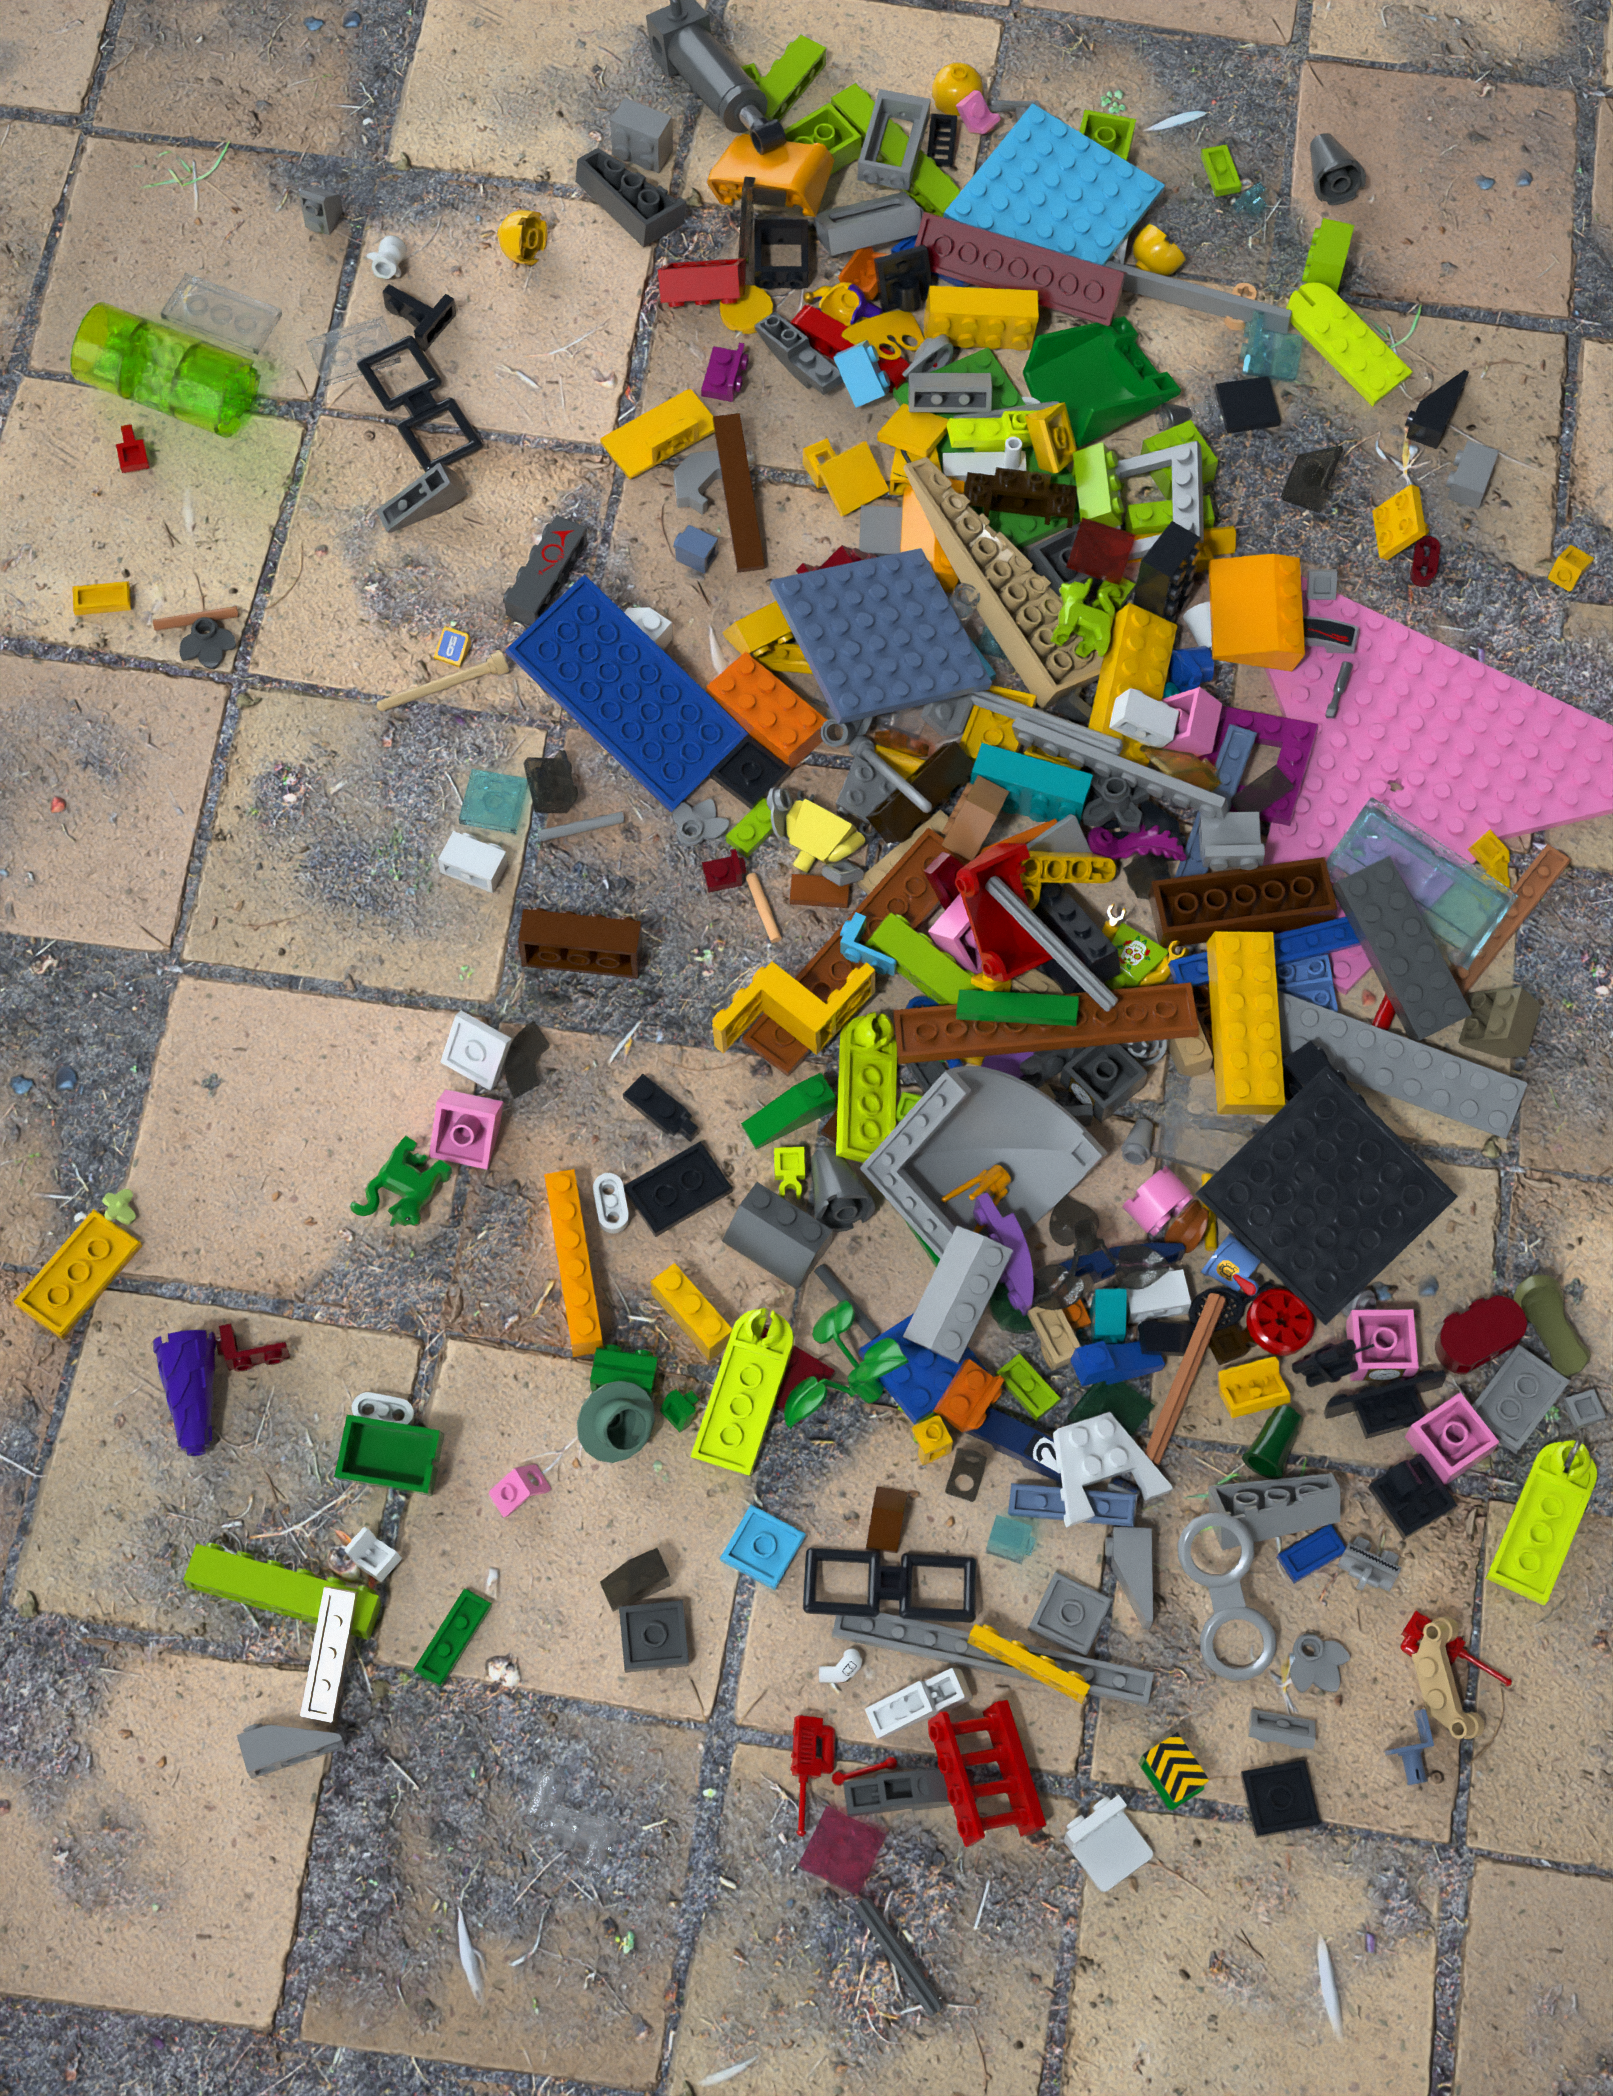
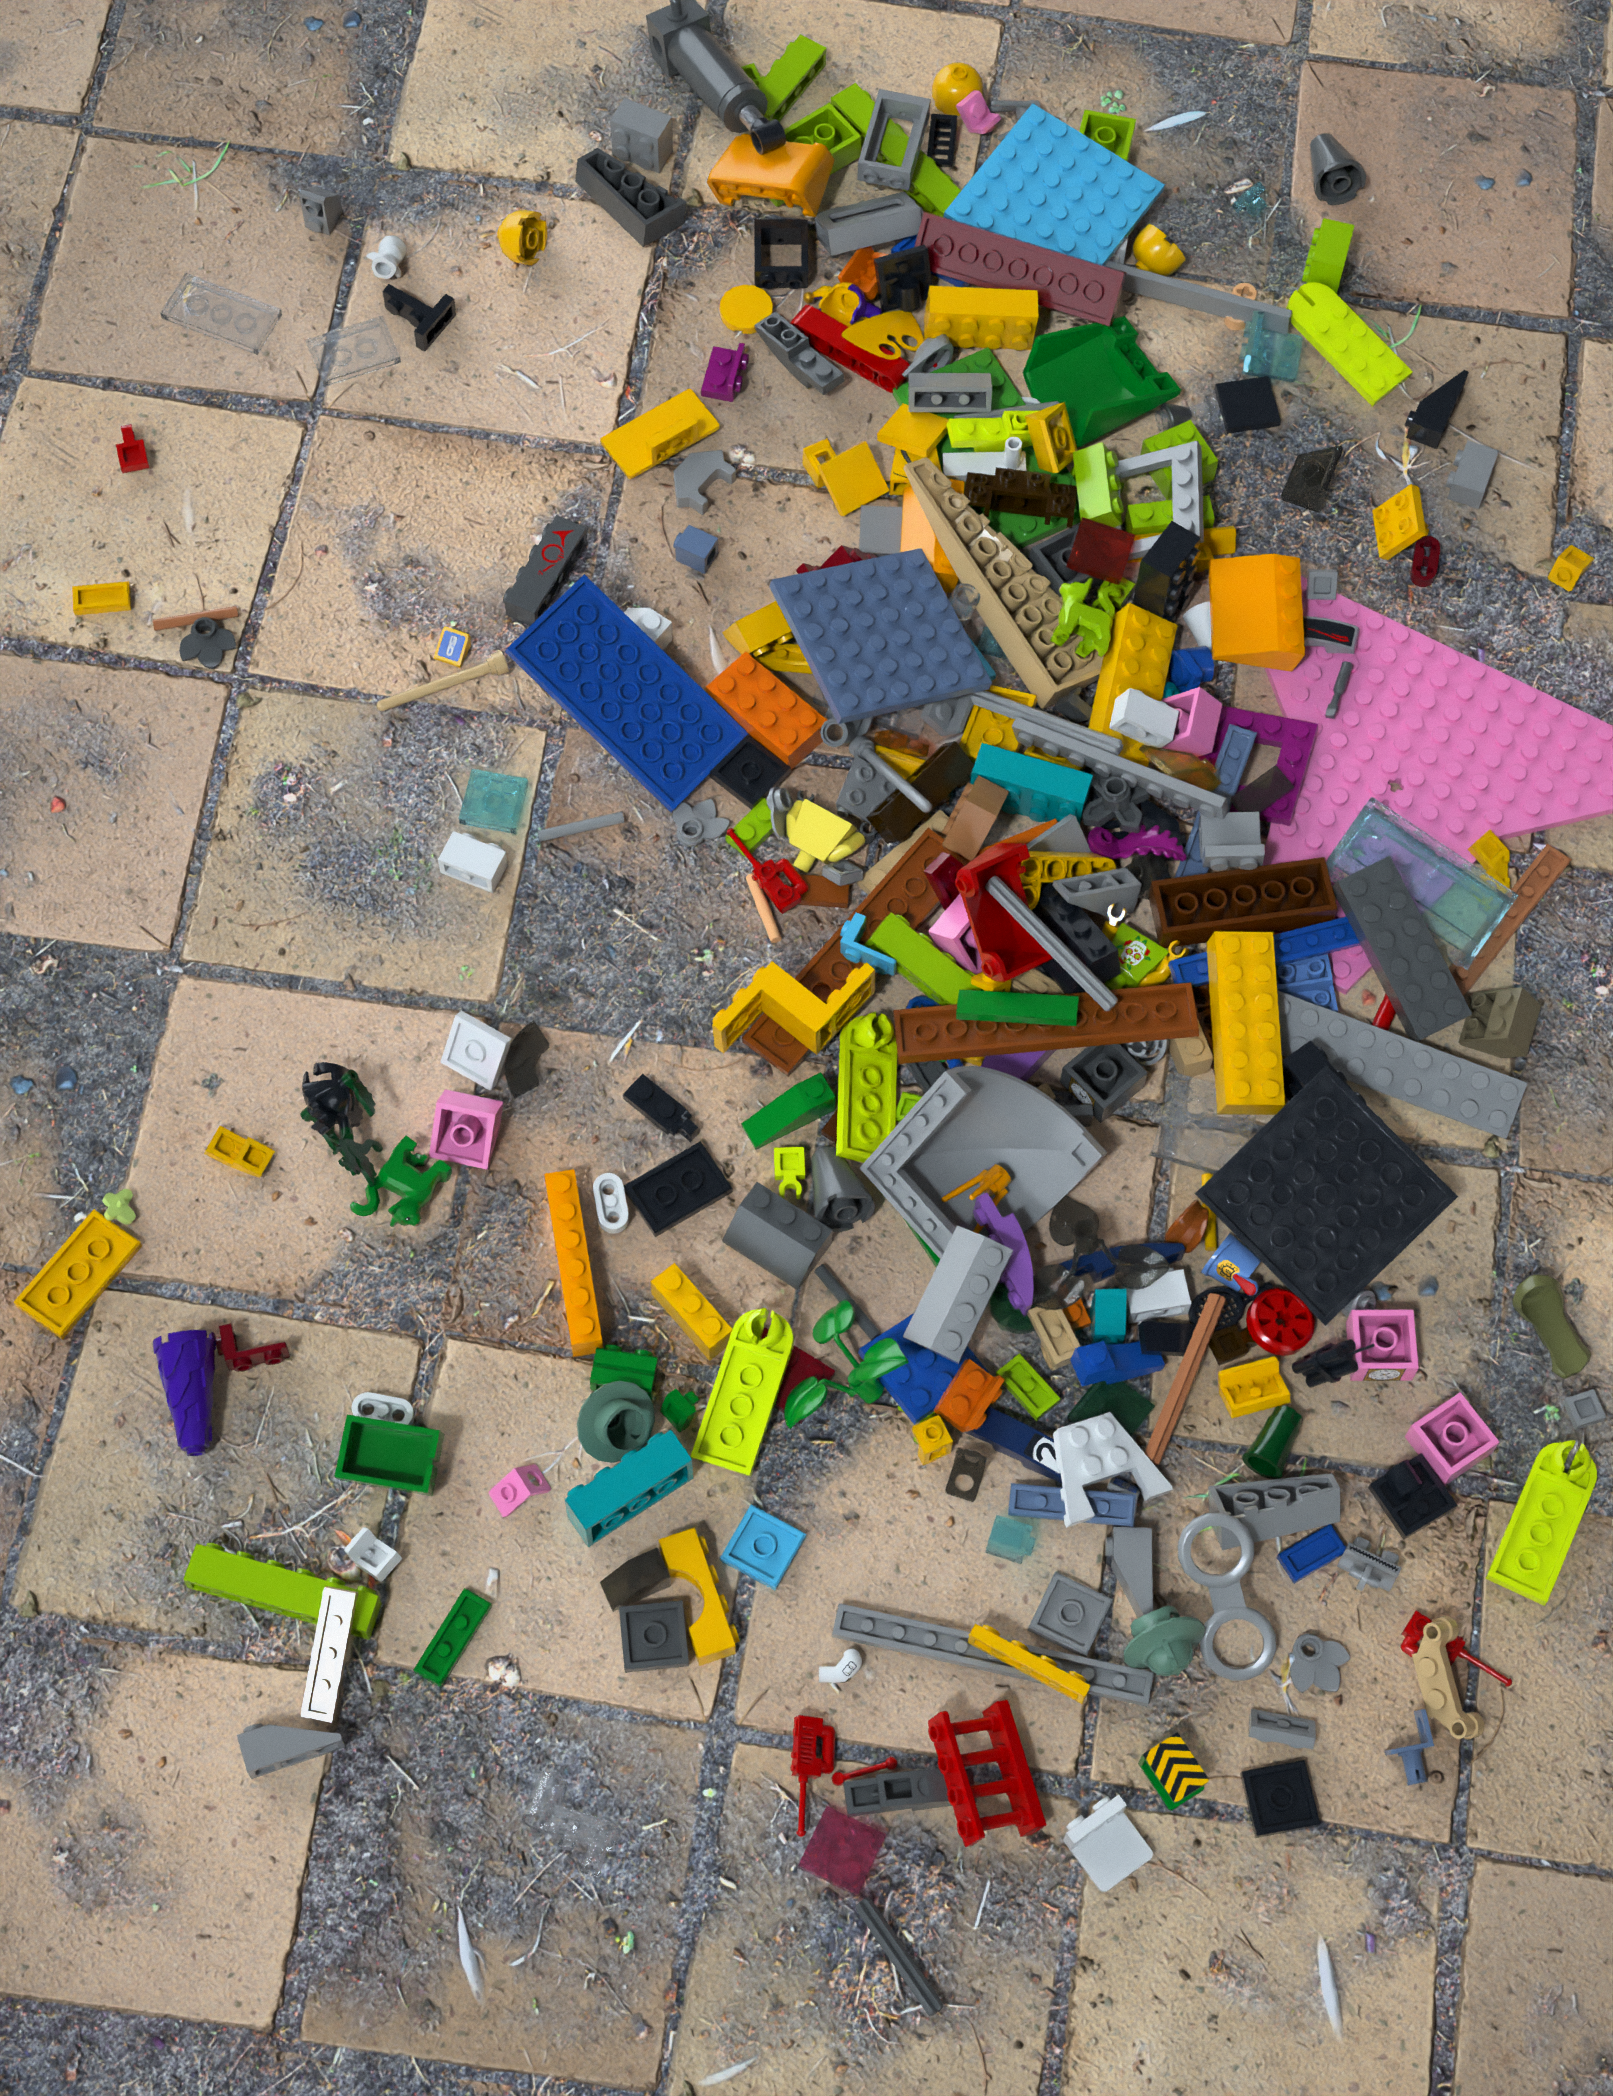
clear neon green cylinder [70,302,261,438] -> none
black bar [357,336,483,472] -> none
flat silver slope [376,462,468,533] -> none
reddish brown brick [518,908,643,979] -> none
clear smoke bracket [523,750,578,813] -> none
red slope [658,258,746,307] -> none
dark red bracket [702,848,747,893] -> none
reddish brown tile [713,413,765,573] -> none
clear smoke piece [738,176,787,264] -> none
black bar [803,1548,977,1623] -> none
medium azure brick [833,340,890,408] -> none
white slope [865,1667,973,1739] -> none
reddish brown slope [866,1486,907,1554] -> none
dark grey hinge [1020,1047,1085,1088] -> none
light grey cone [1121,1119,1153,1165] -> none
bright pink brick [1122,1166,1194,1237] -> none
lime plate [1200,144,1242,197] -> none
black bracket [1324,1370,1446,1439] -> none
dark red brick [1435,1295,1527,1375] -> none
light grey plate [1472,1344,1570,1454] -> none
none -> yellow slope [204,1126,275,1178]
none -> helmet [300,1062,383,1187]
none -> teal brick [565,1430,693,1547]
none -> yellow arch [658,1527,740,1666]
none -> red piece [727,828,808,914]
none -> light grey slope [1052,868,1142,917]
none -> sand green helmet [1124,1605,1205,1676]

